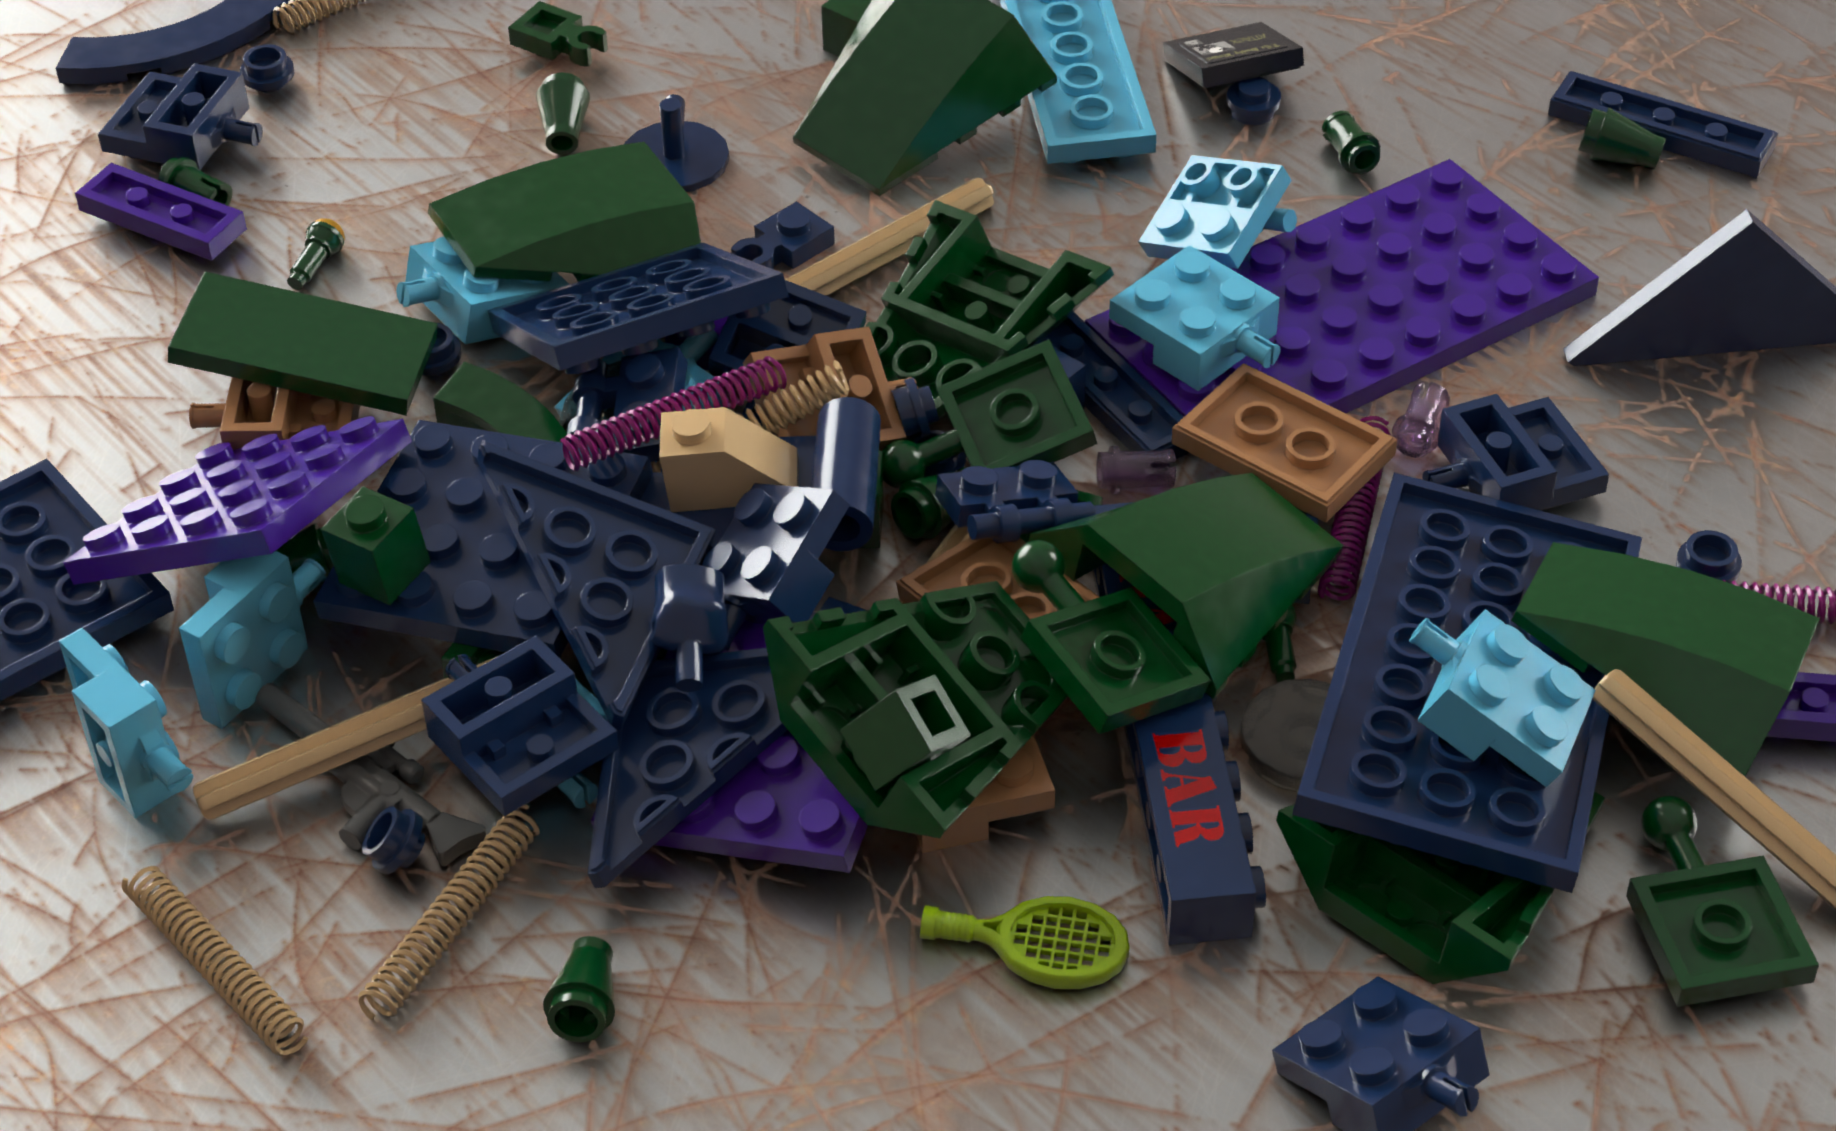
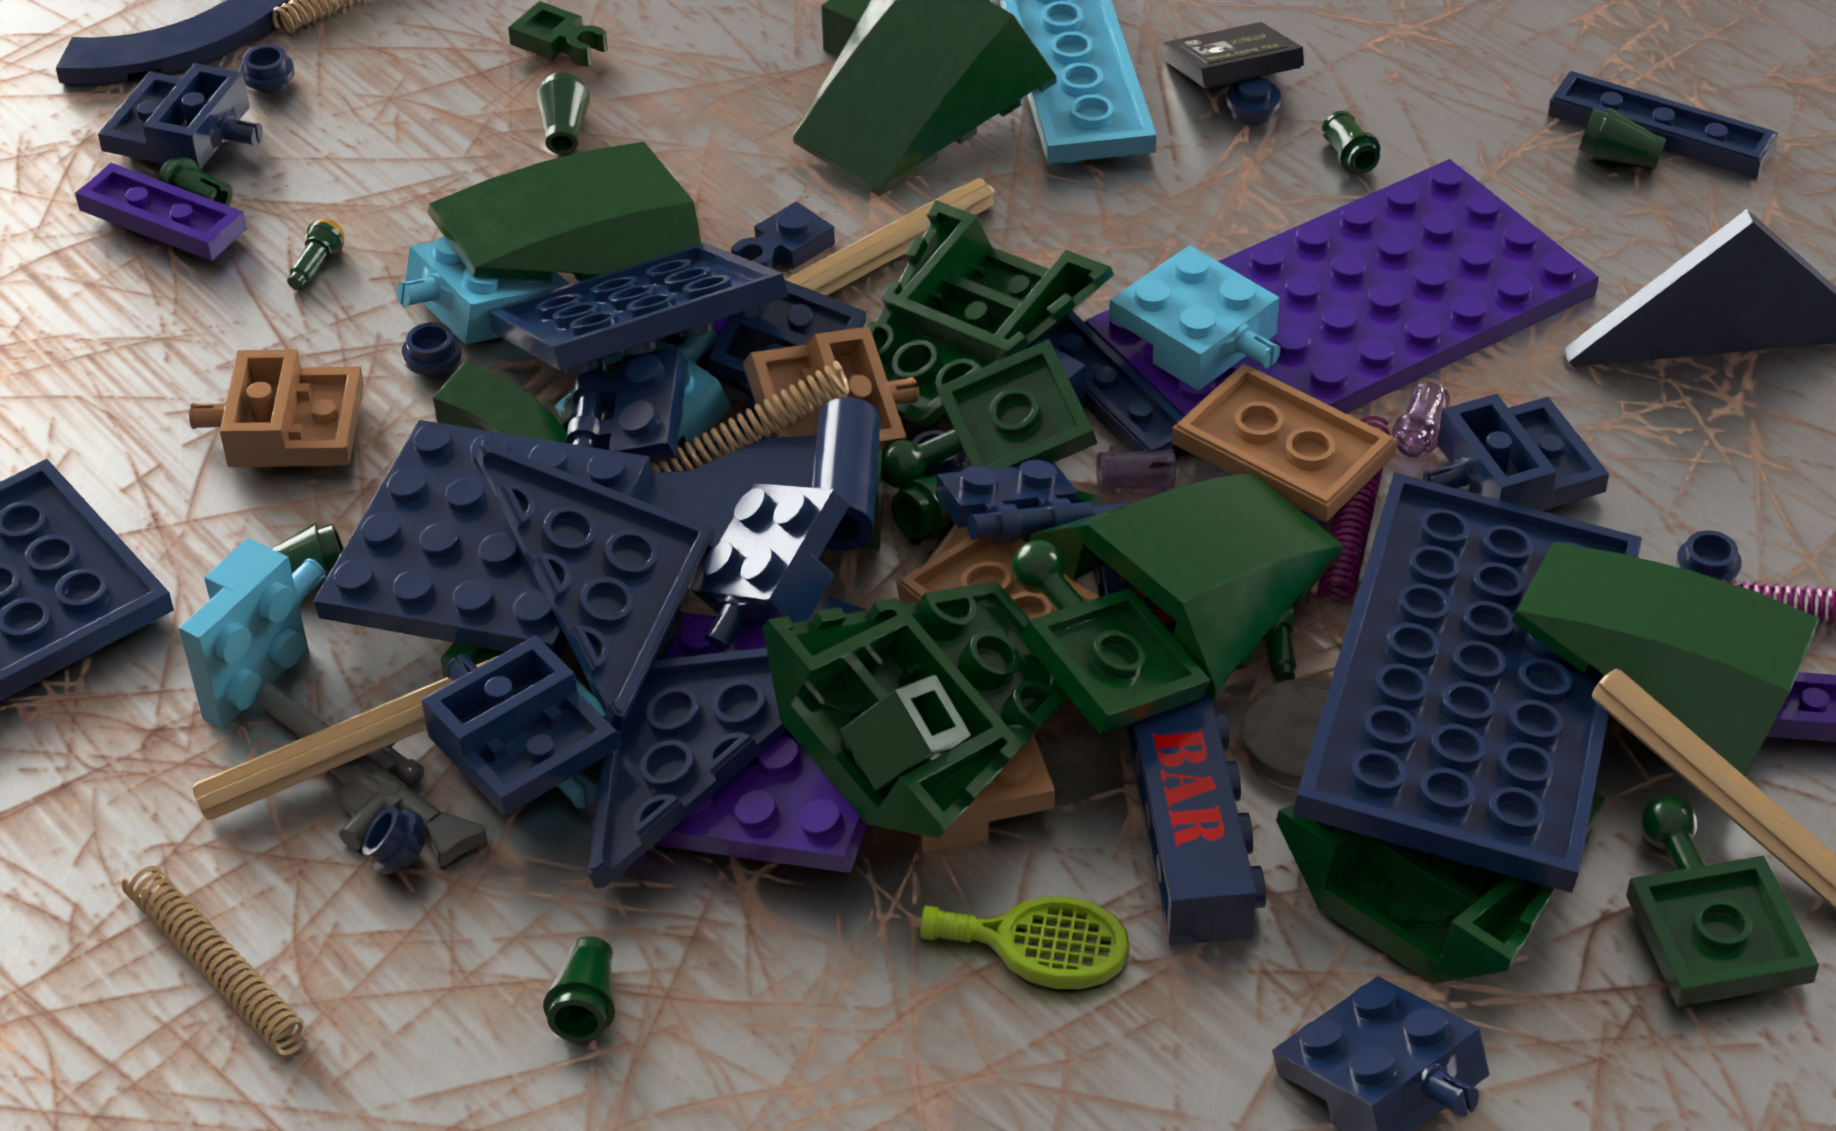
medium azure plate [59,628,193,819] -> none
dark purple plate [63,416,412,585] -> none
dark green tile [168,271,438,415] -> none
dark green brick [321,486,431,605] -> none
tan piece [358,804,540,1020] -> none
magenta piece [560,356,787,472] -> none
dark blue shield [624,94,730,192] -> none
dark blue piece [650,564,729,692] -> none
tan slope [659,407,799,512] -> none
dark blue plate [891,377,939,439] -> none
medium azure plate [1138,155,1297,269] -> none
medium azure plate [1409,609,1596,787] -> none

